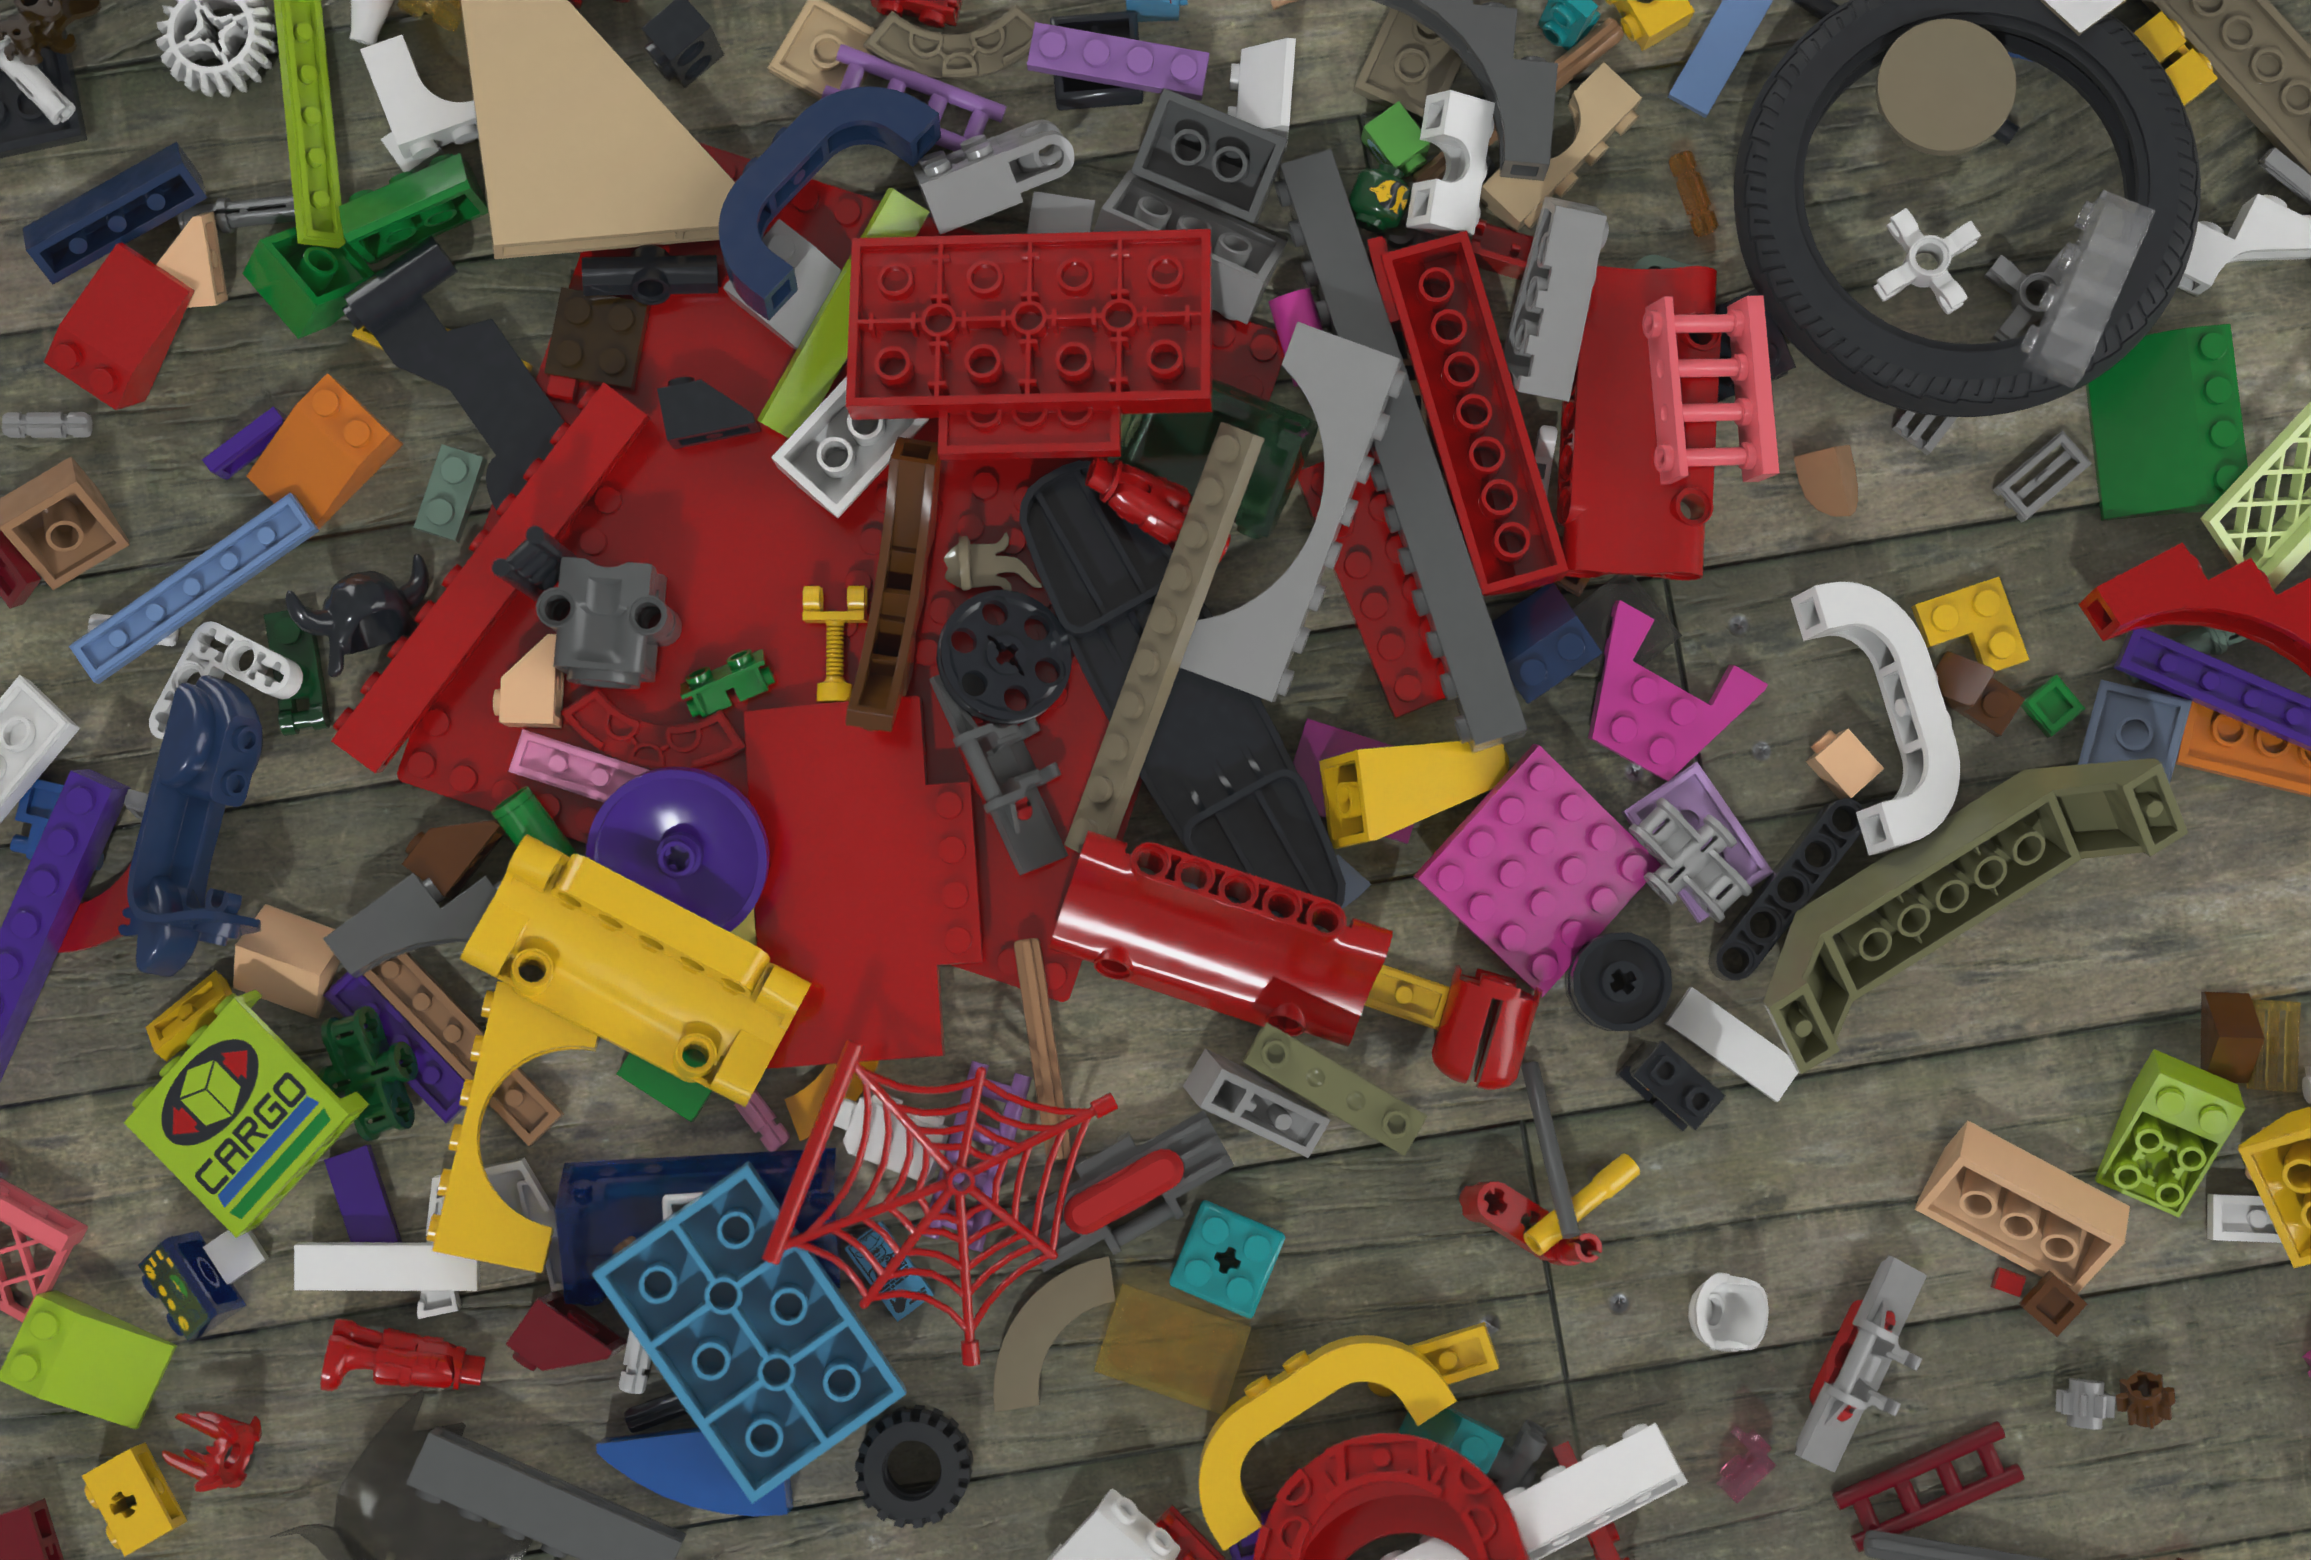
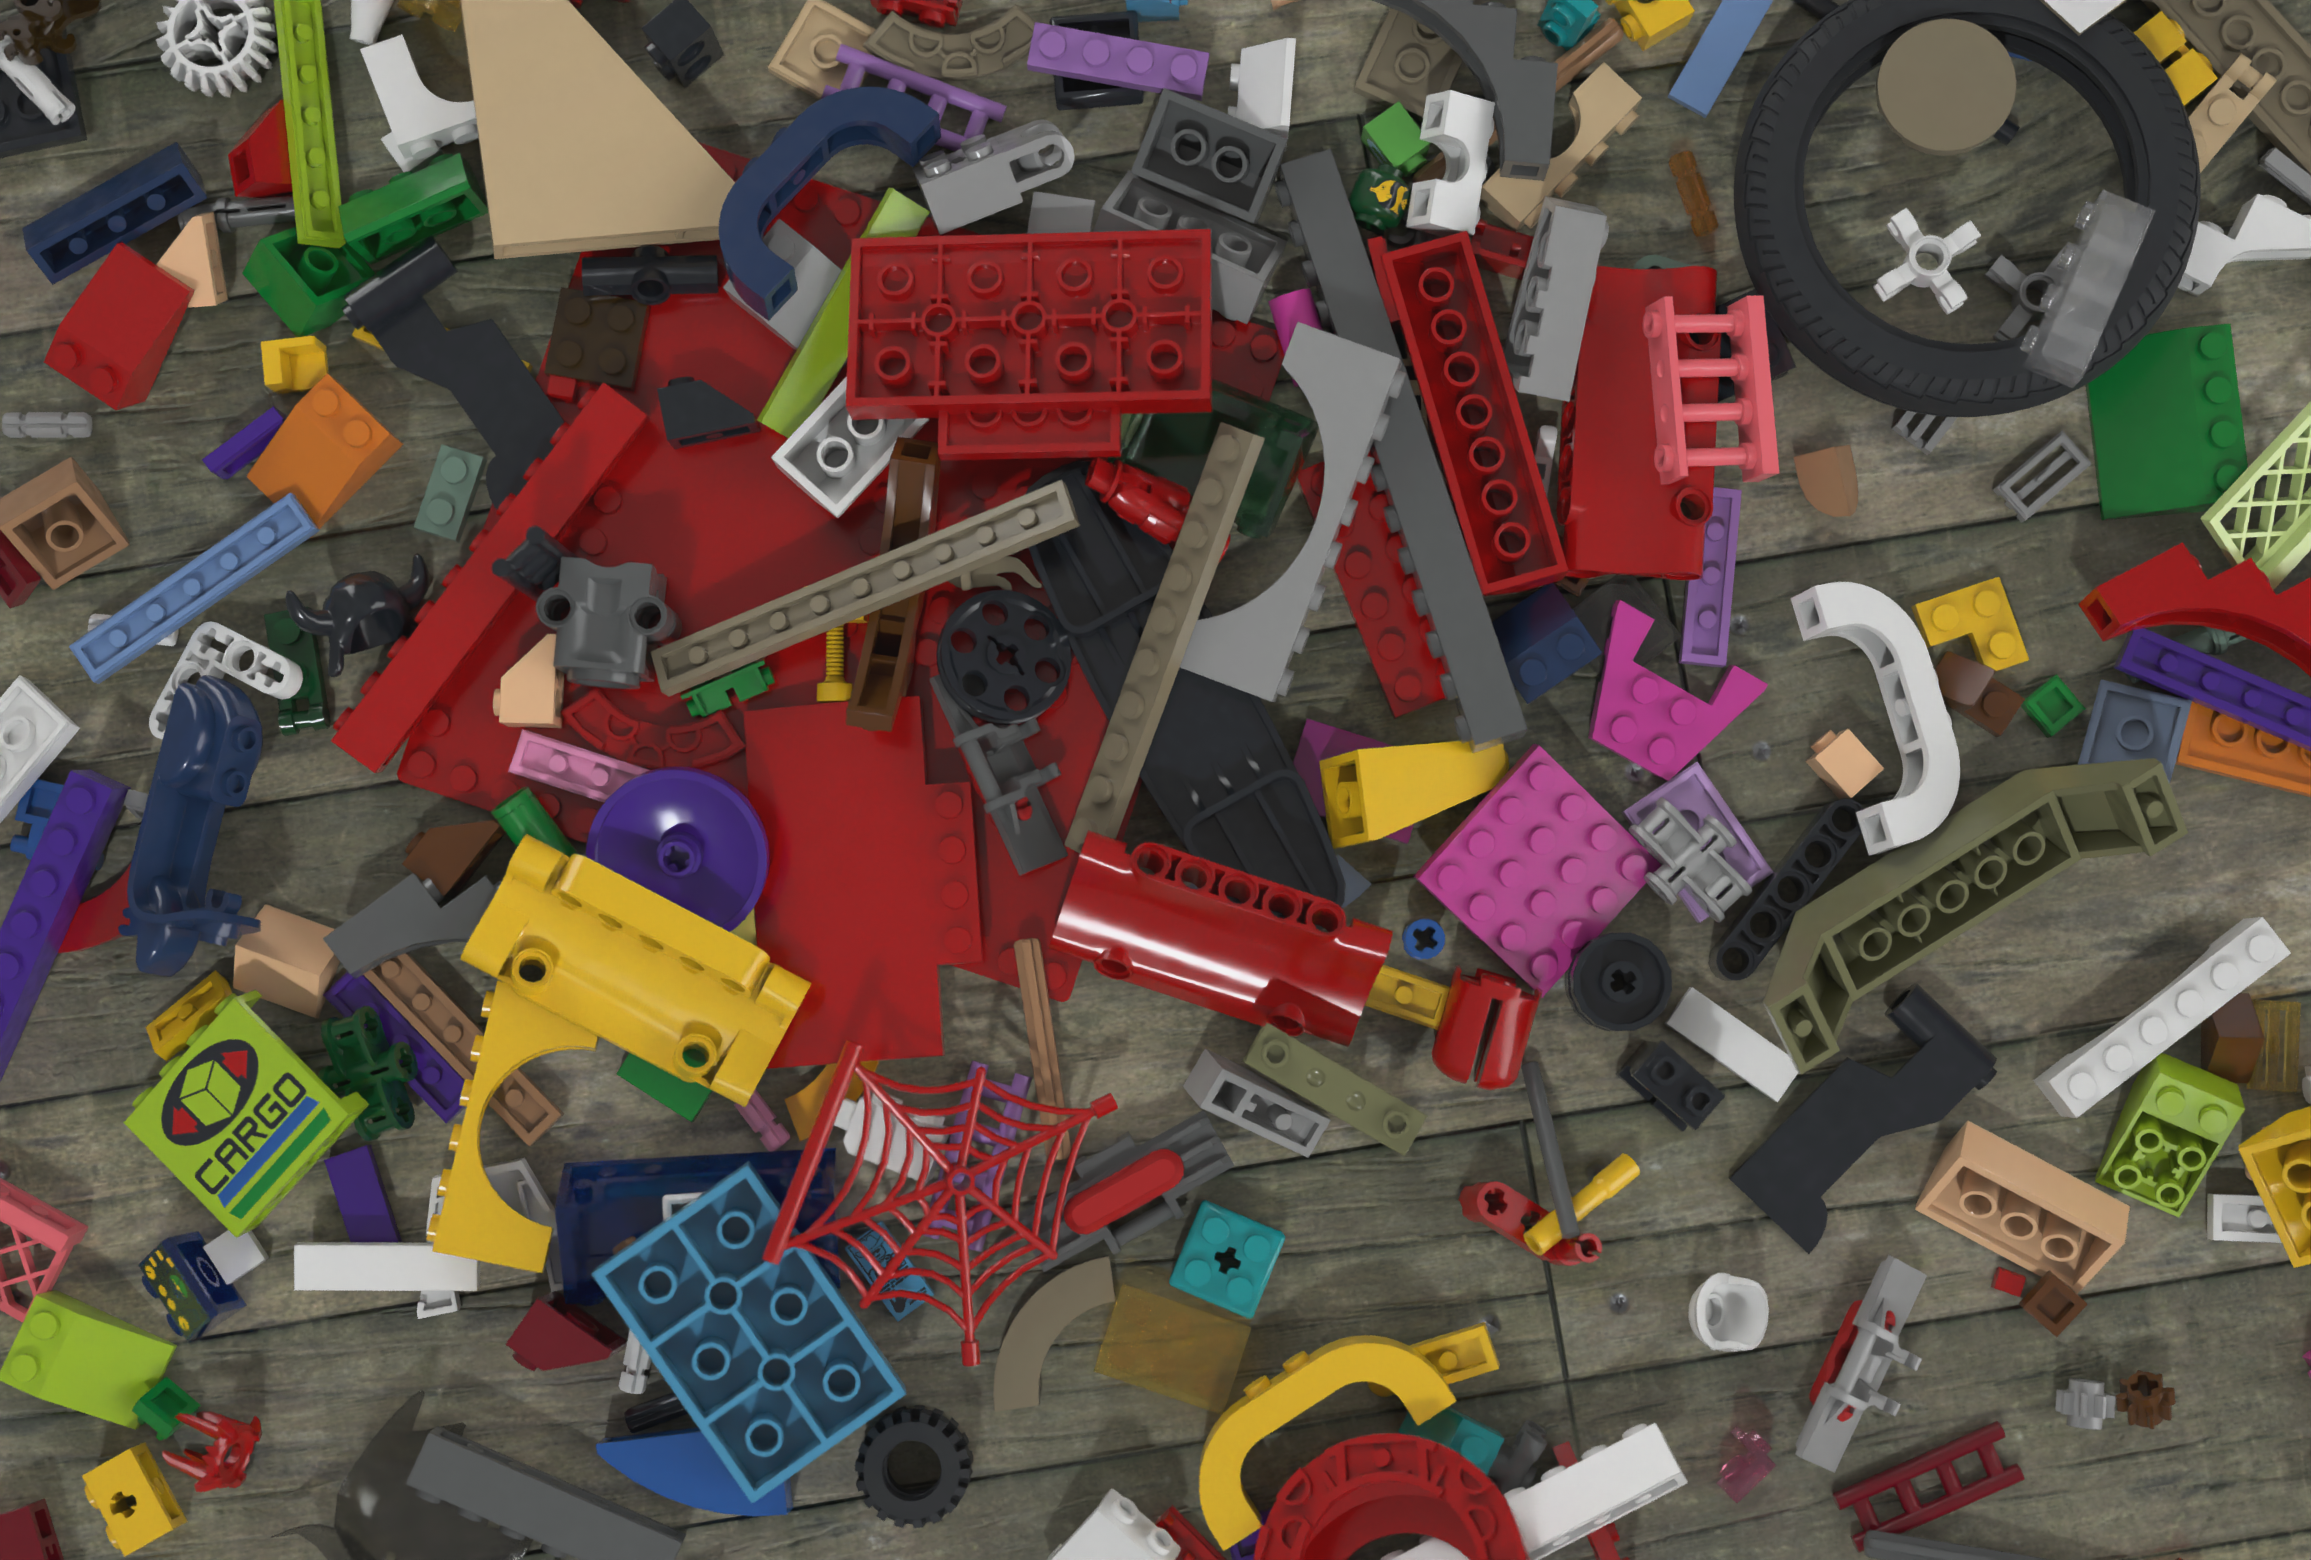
red piece [320,1318,486,1391] -> none
none -> green tile [132,1376,201,1441]
none -> red slope [228,100,293,198]
none -> yellow panel [261,336,329,394]
none -> dark tan plate [651,480,1080,697]
none -> blue bush [1402,919,1445,960]
none -> medium lavender plate [1679,487,1742,668]
none -> black door [1729,983,1997,1254]
none -> white arch [2033,917,2291,1118]
none -> tan plate [2188,53,2277,173]

